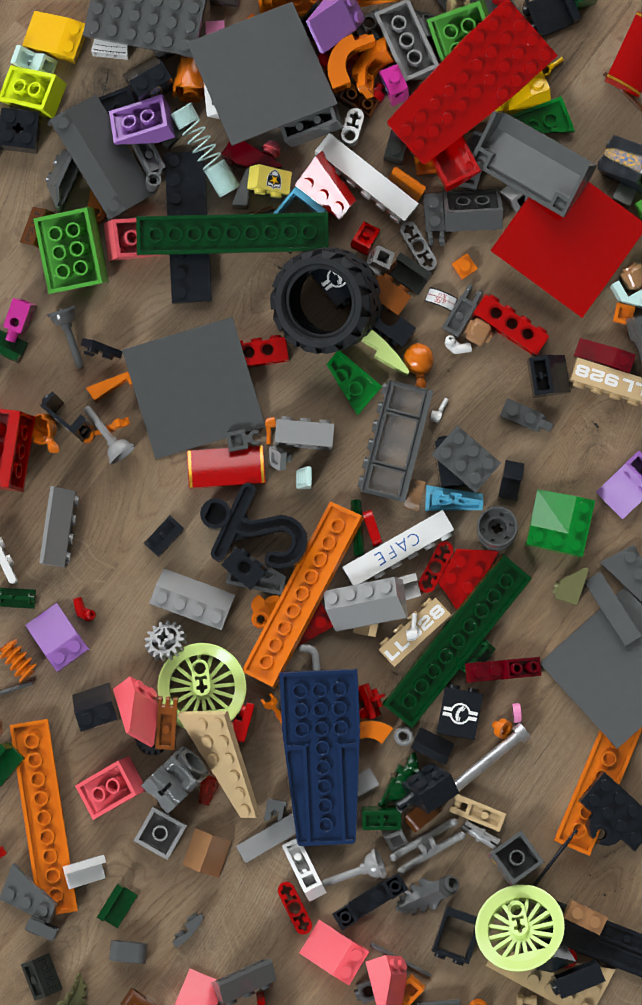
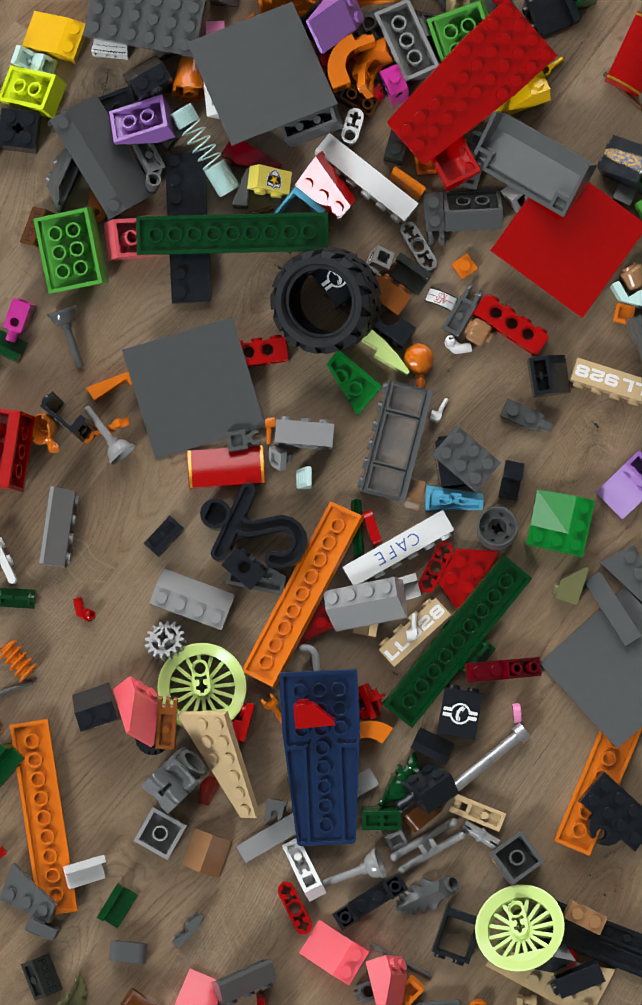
medium lavender slope [25,603,90,672] -> none
coral slope [75,756,146,820] -> none
black plate [81,338,123,360] -> none
orange plate [251,595,279,629] -> none
coral plate [262,140,281,160] -> none
red slope [350,221,381,255] -> none
light grey plate [394,727,413,746] -> none
orange tile [492,718,512,739] -> none
green wing [511,96,575,134] -> none
black piece [521,829,578,904] -> none
dark red slope [573,338,636,373] -> none
none -> red slope [293,698,335,729]

